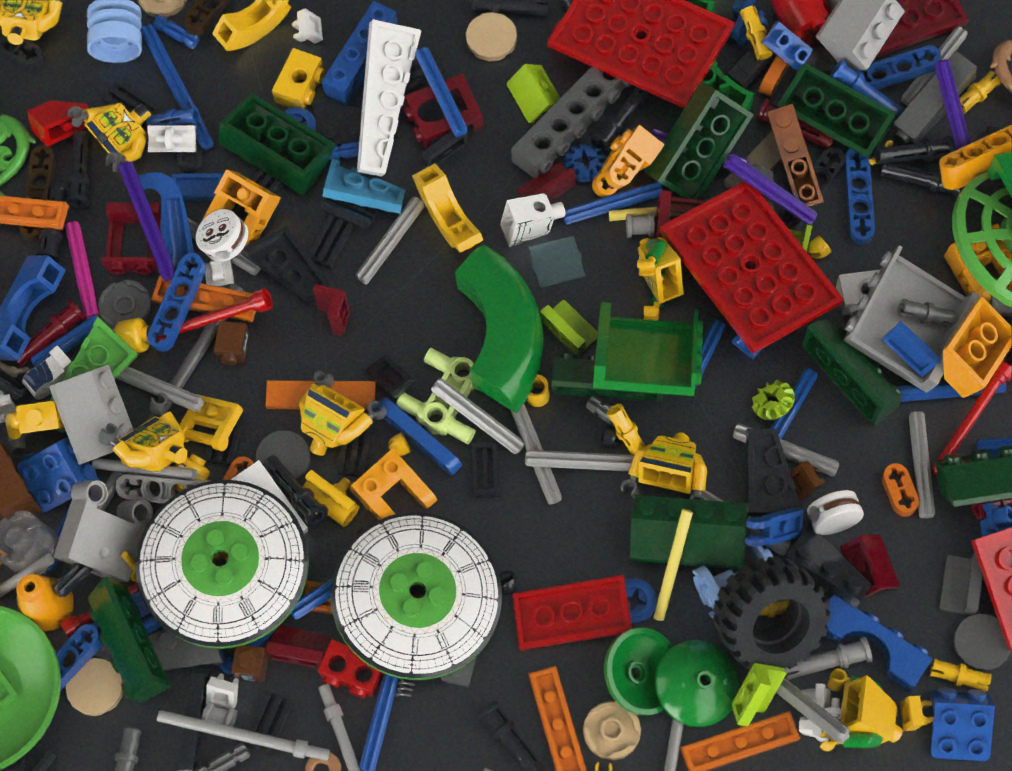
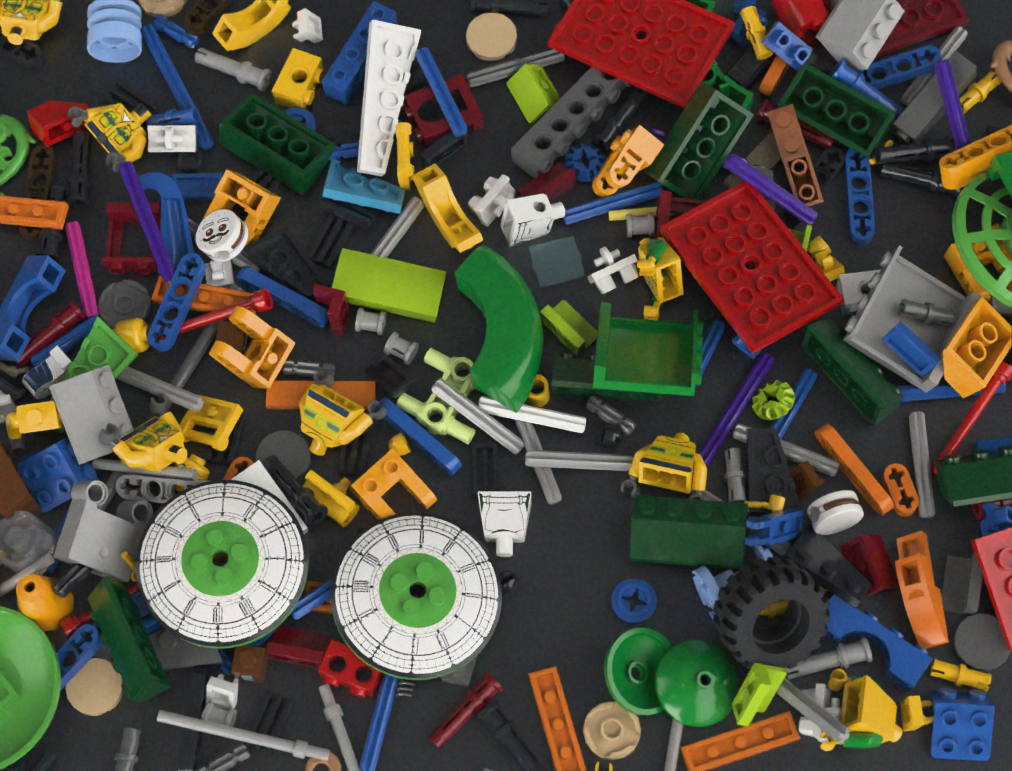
red tile [512,575,632,651] -> none
yellow pin [606,404,646,456] -> none
light yellow bar [653,509,693,621] -> none
none -> light grey pin [195,47,272,92]
none -> light orange brick [209,306,295,389]
none -> blue beam [236,266,329,328]
none -> dark grey axle [282,359,335,379]
none -> lime slope [332,248,446,323]
none -> light grey bush [355,308,386,336]
none -> light grey bush [384,332,419,365]
none -> yellow plate [396,122,415,191]
none -> dark red pin [427,672,504,750]
none -> dark grey axle [466,49,565,87]
none -> white hips [468,174,516,227]
none -> white axle [478,396,586,433]
none -> white torso [478,491,532,557]
none -> white hips [587,246,639,295]
none -> dark purple axle [698,353,774,467]
none -> light grey pin [724,448,747,503]
none -> yellow hand [744,494,785,512]
none -> yellow tile [814,250,845,282]
none -> orange beam [815,423,894,516]
none -> orange slope [895,530,949,649]

